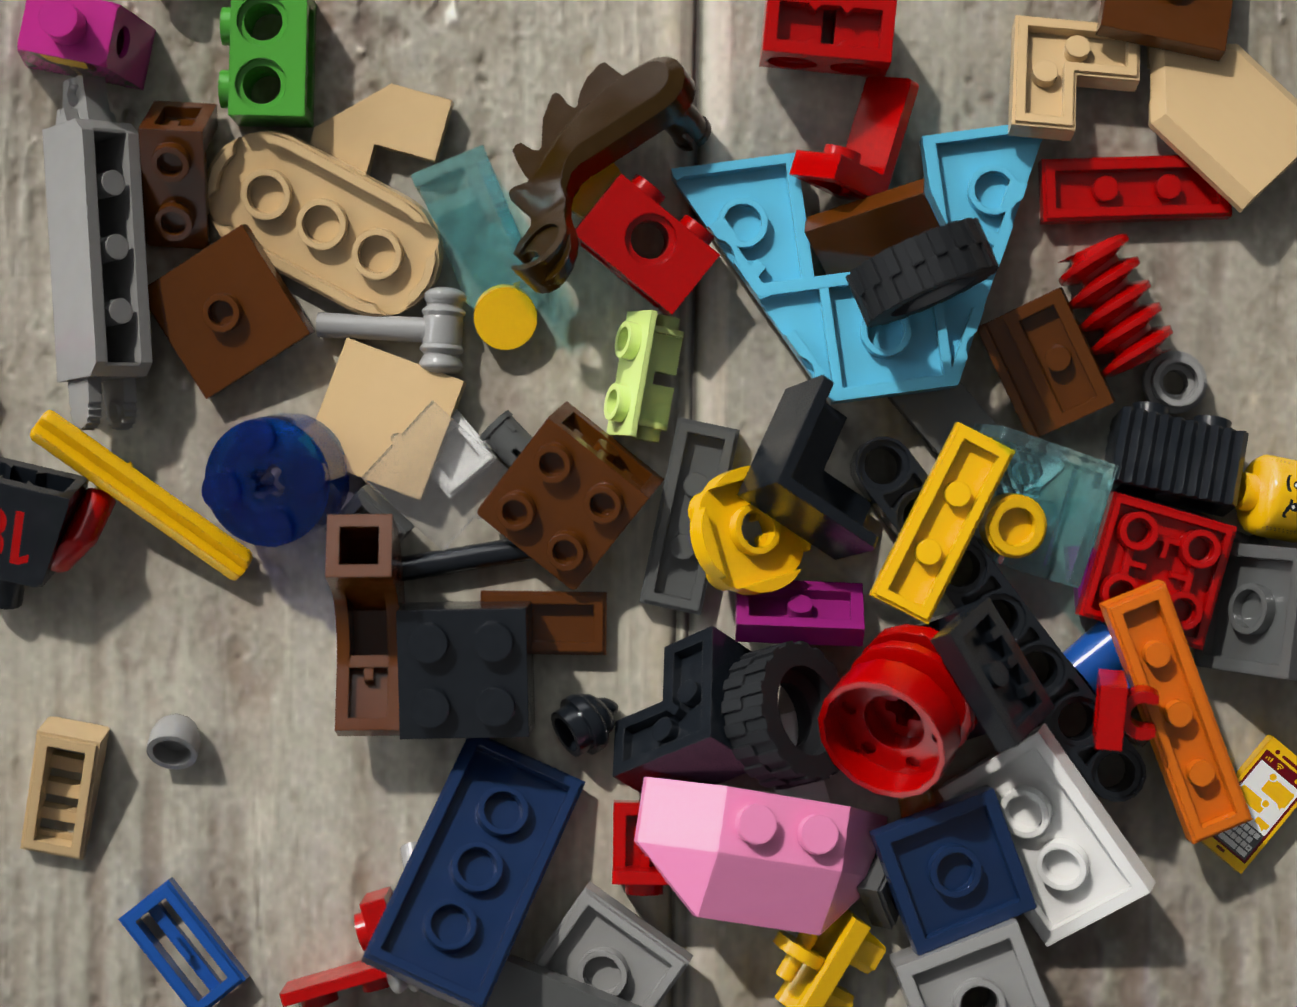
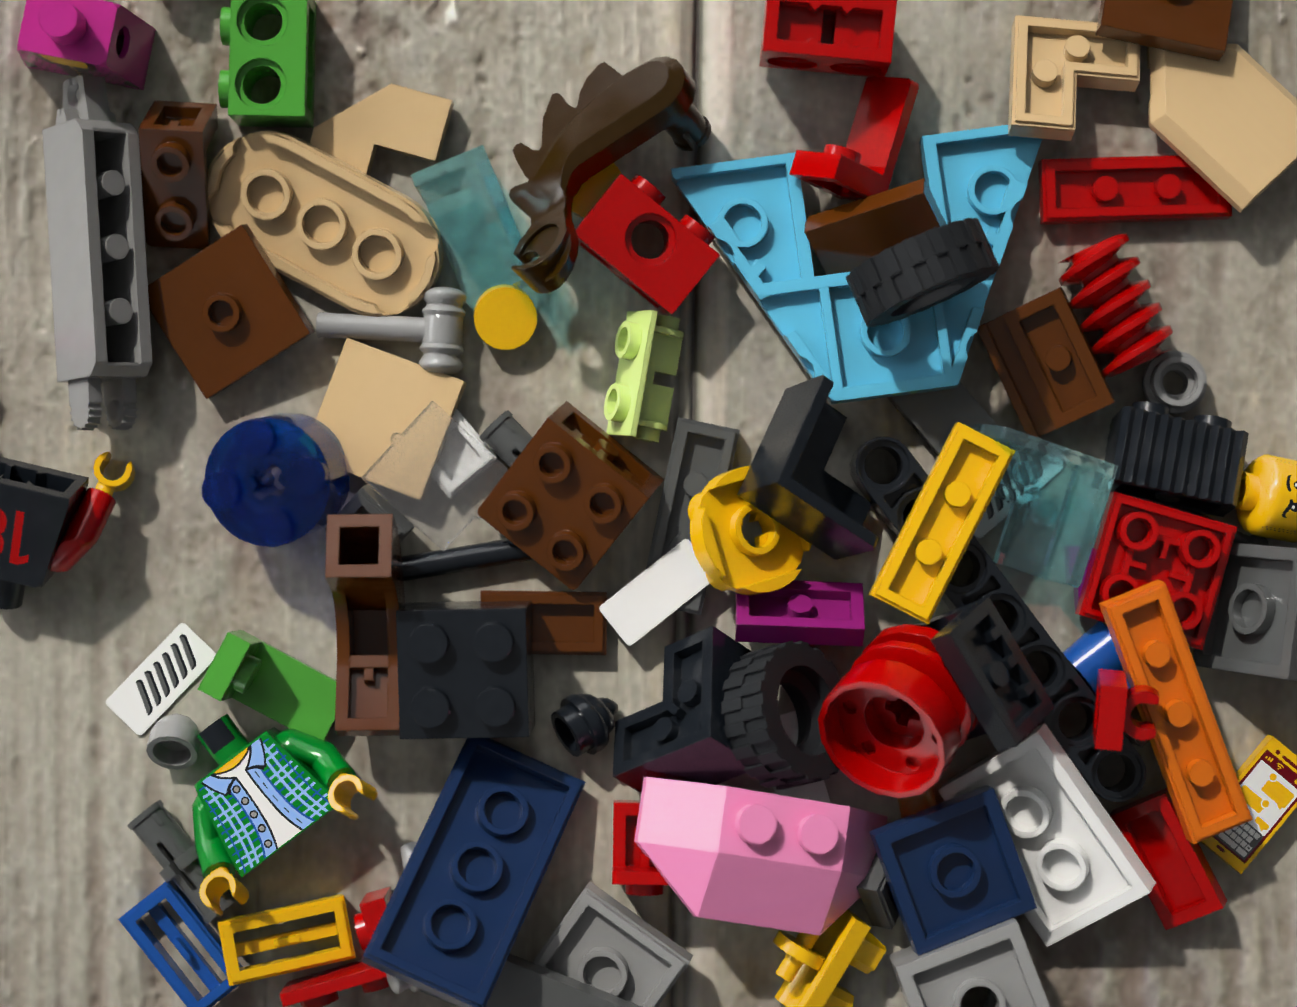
tan slope [20,716,110,860] -> none
yellow axle [30,410,253,581] -> none
yellow tile [978,493,1047,559] -> none
none -> white sticker [106,623,216,735]
none -> dark grey pin [127,800,236,925]
none -> torso [192,714,378,916]
none -> bright green bracket [198,630,336,740]
none -> yellow tile [217,894,356,986]
none -> white sticker [599,539,710,646]
none -> red tile [1110,788,1227,930]

